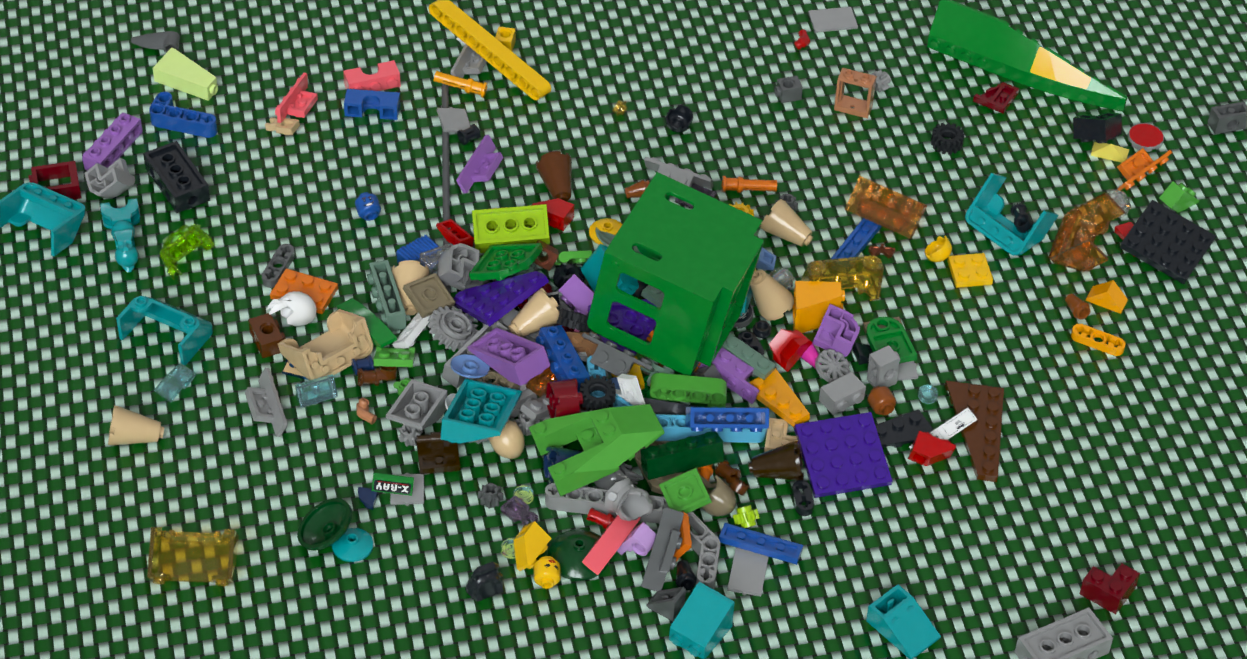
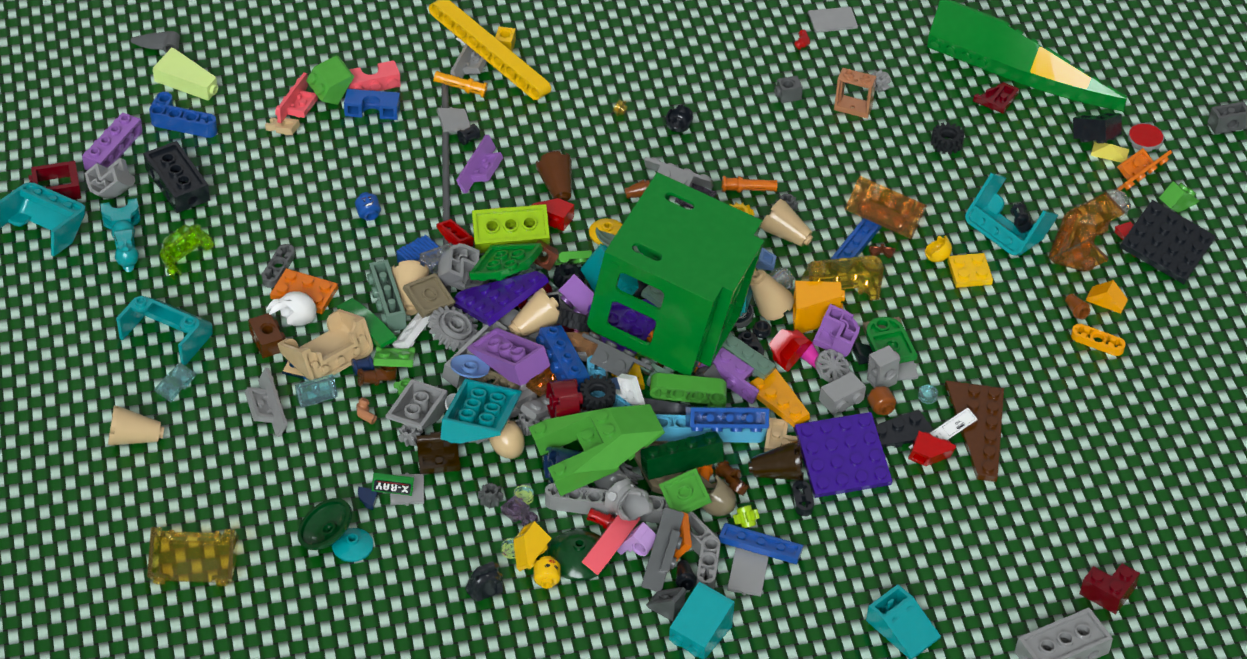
none -> bright green slope [306,55,354,105]

